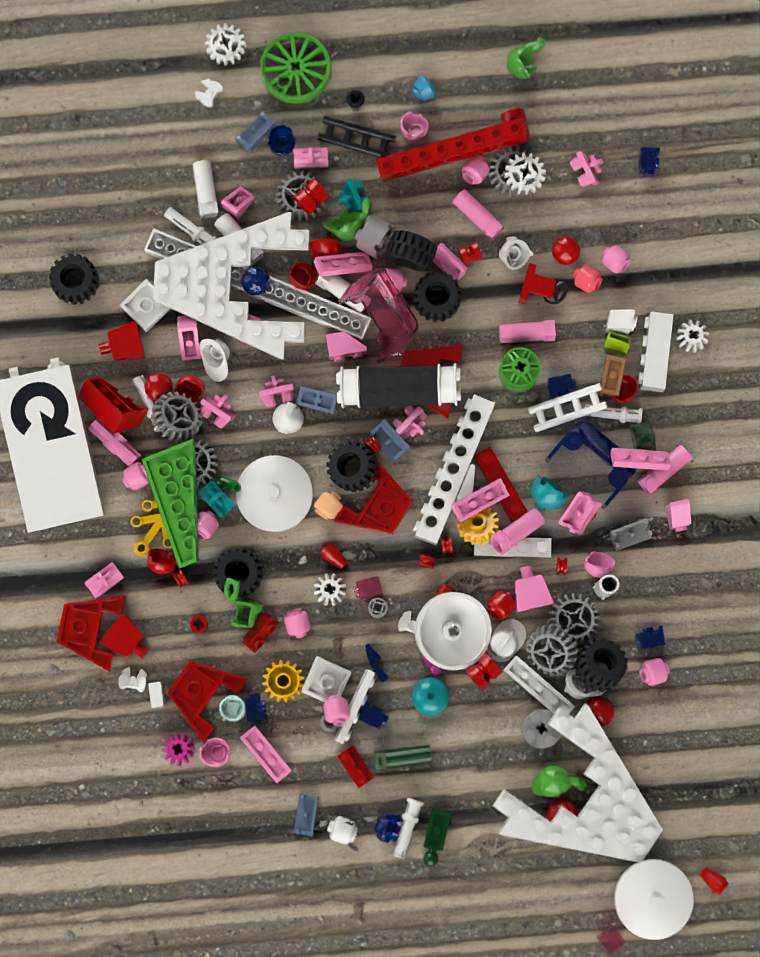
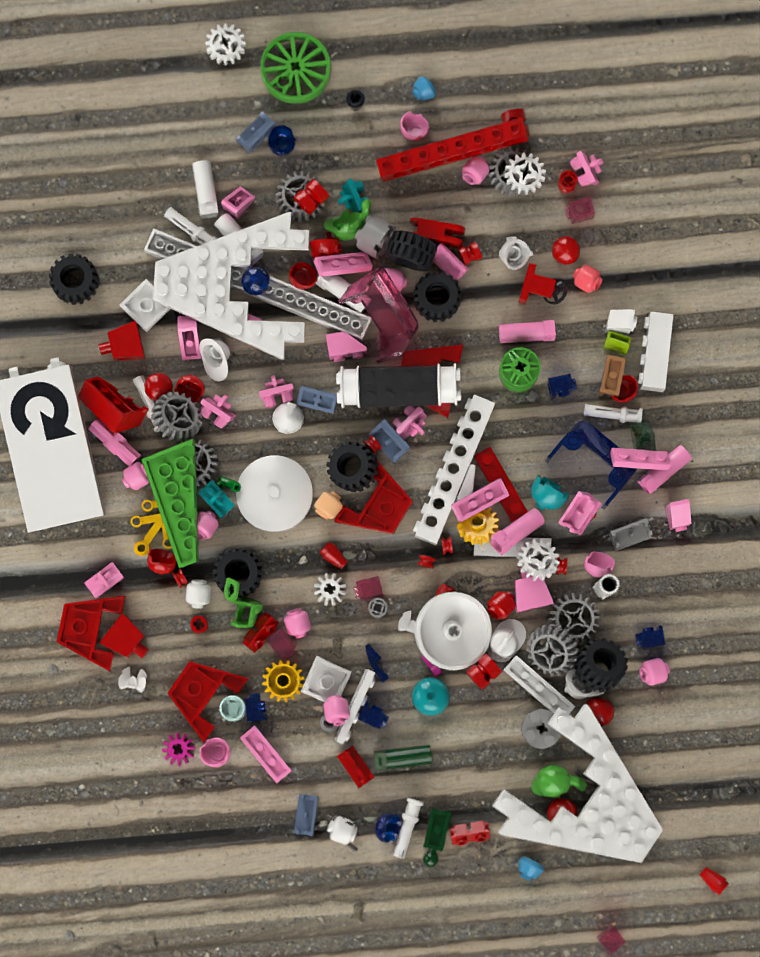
white piece [148,682,166,708] -> none
white piece [195,79,223,107] -> none
bright pink hips [294,147,328,169] -> none
black bar [317,116,396,158] -> none
bright pink piece [452,189,504,240] -> none
bright green piece [507,37,546,79] -> none
white bar [528,383,608,432] -> none
bright pink head [602,245,631,273] -> none
white dish [614,859,694,940] -> none
clear blue brick [638,147,660,177] -> none
white gear [676,320,709,353] -> none
none -> white head [185,579,211,609]
none -> clear pink brick [266,628,297,660]
none -> red piece [409,217,466,248]
none -> red hinge [449,820,490,846]
none -> white gear [517,539,559,581]
none -> dark azure cone [518,856,544,881]
none -> red wheel [558,170,578,194]
none -> clear pink brick [565,196,595,224]

